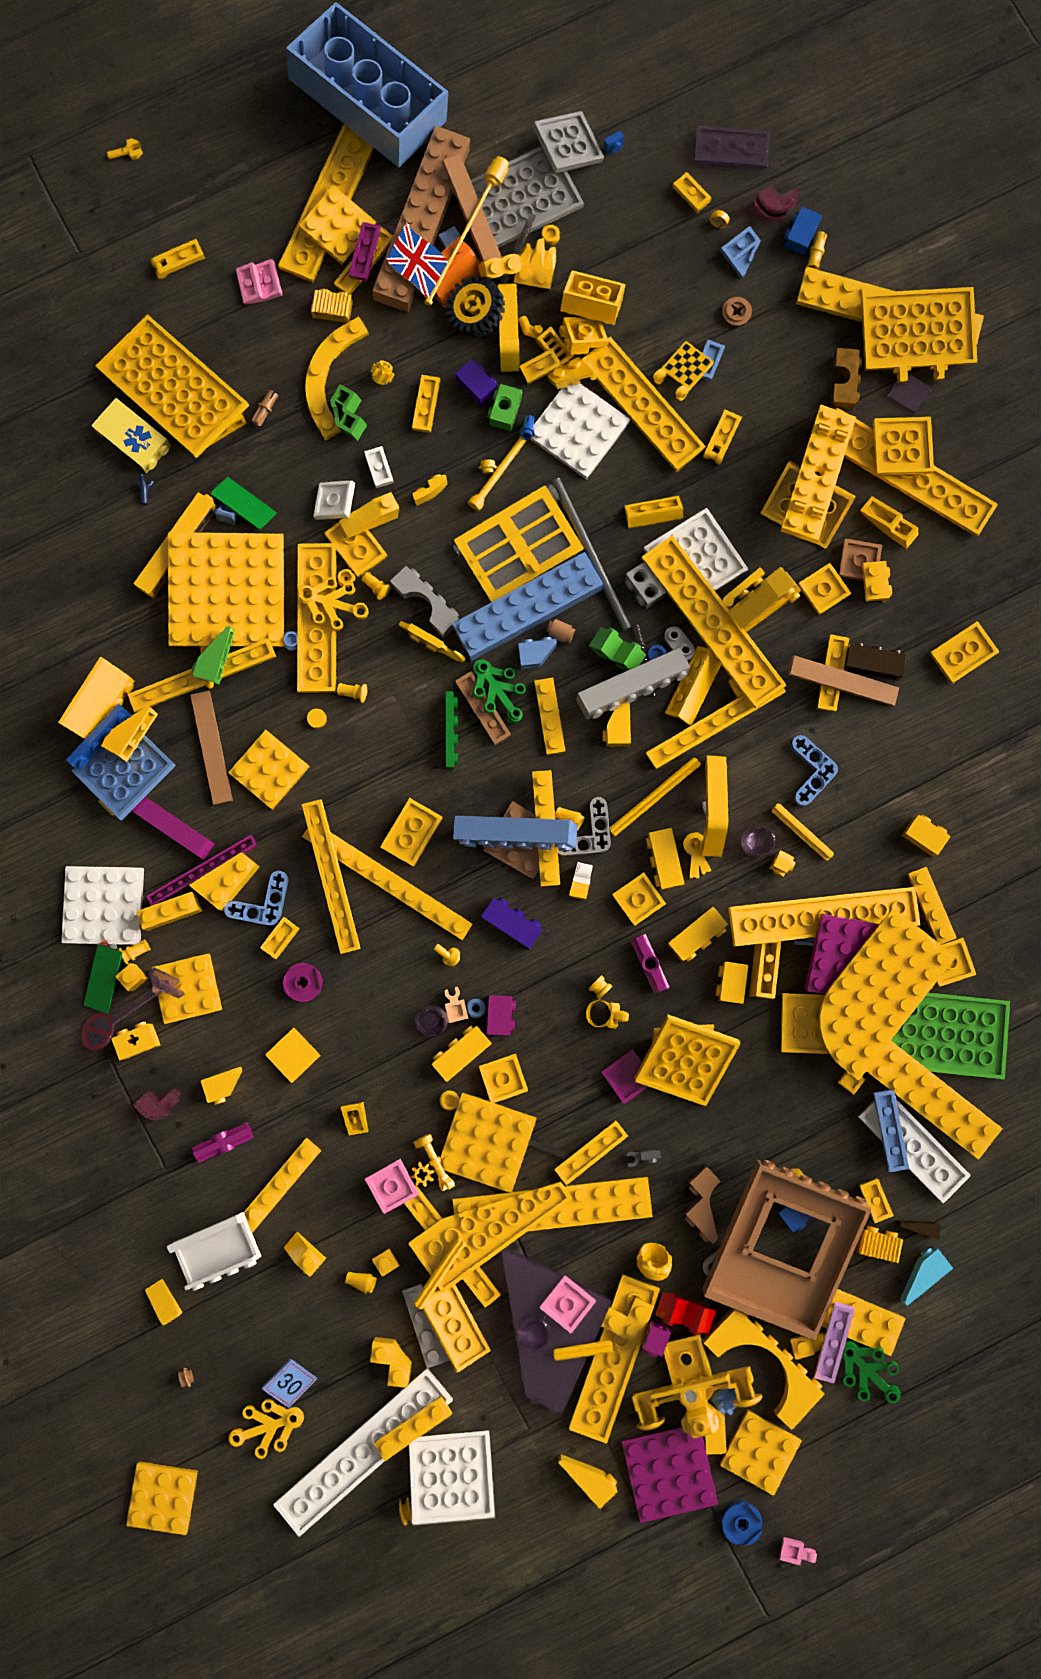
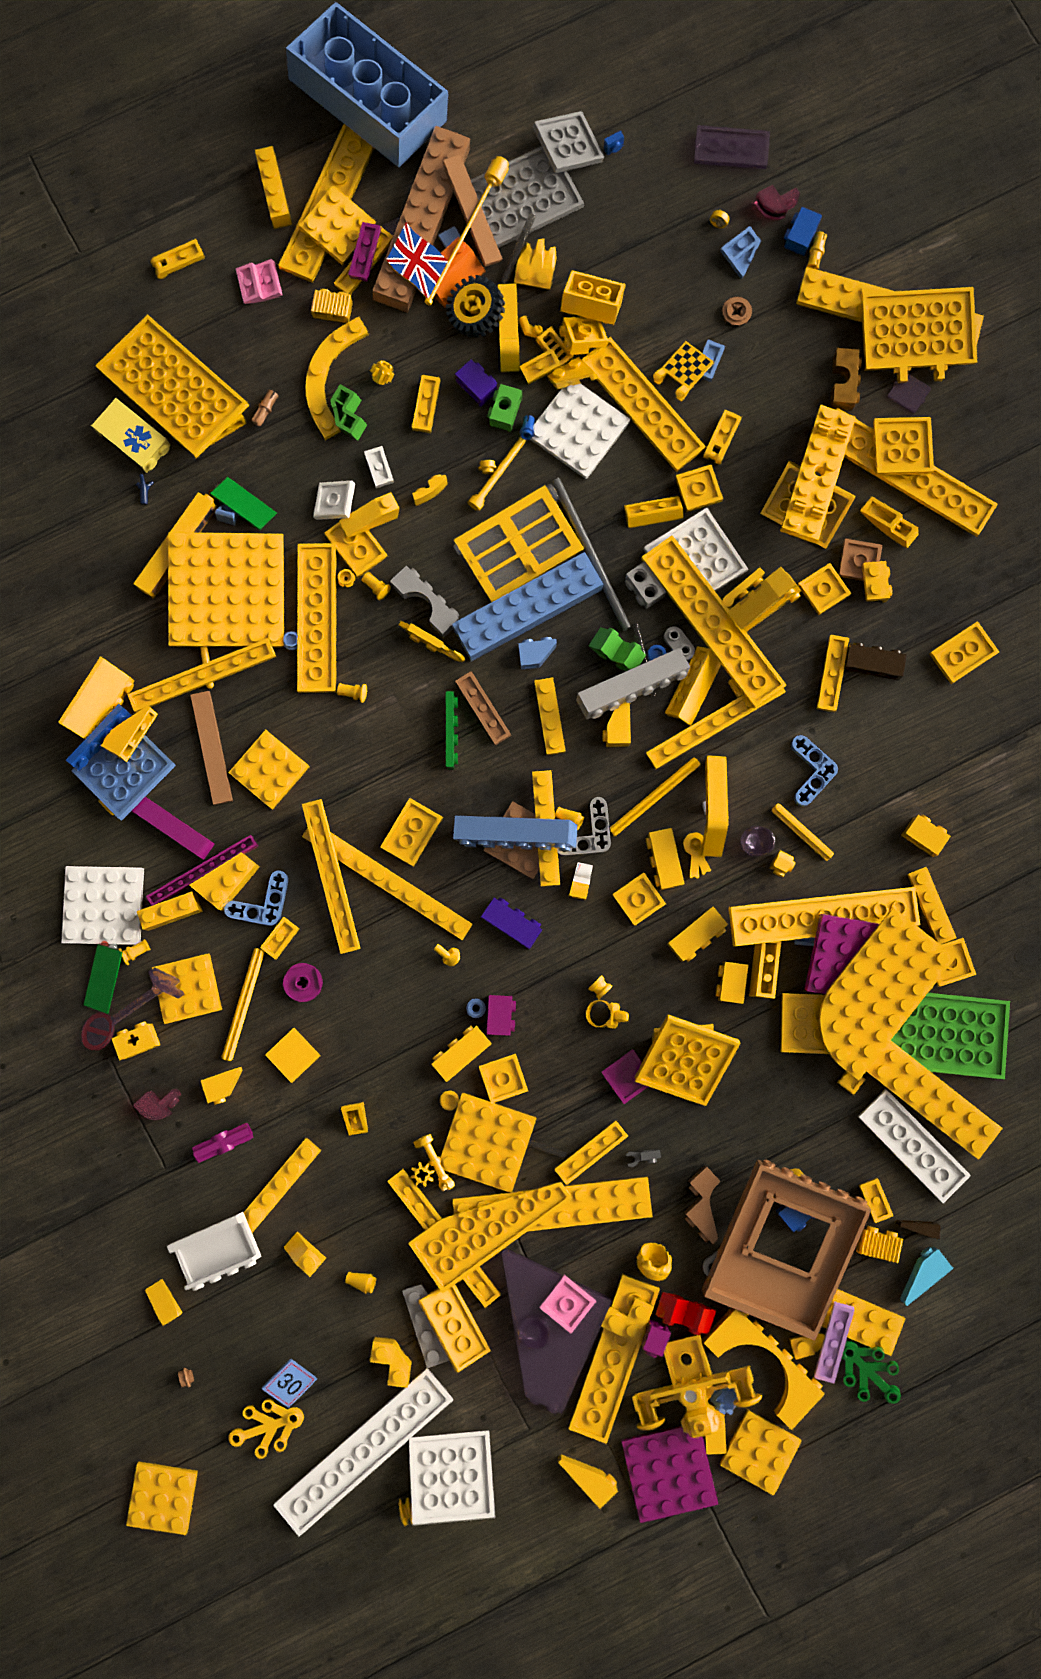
yellow bar [107,139,143,160] -> none
yellow brick [115,963,148,991] -> none
bright green slope [192,626,235,685] -> none
yellow plant [297,577,369,631] -> none
yellow tile [307,709,327,729] -> none
bright pink tile [365,1159,419,1214] -> none
yellow plate [372,1248,399,1277] -> none
yellow plate [374,1396,452,1461] -> none
yellow axle [413,1238,466,1309] -> none
clear purple hair [415,1006,449,1037] -> none
light nougat plate [445,987,468,1023] -> none
green plant [472,659,526,724] -> none
yellow brick [478,254,522,279] -> none
yellow tile [541,225,560,245] -> none
medium nougat brick [546,619,576,643] -> none
yellow axle [553,1341,613,1361] -> none
magenta piece [630,934,669,994] -> none
yellow plate [673,172,711,213] -> none
blue plate [721,1500,762,1545] -> none
bright pink plate [779,1537,817,1565] -> none
medium nougat tile [788,656,899,707] -> none
medium blue plate [873,1090,909,1172] -> none
none -> yellow axle [222,948,265,1061]
none -> yellow brick [255,146,292,229]
none -> yellow plate [675,465,723,512]

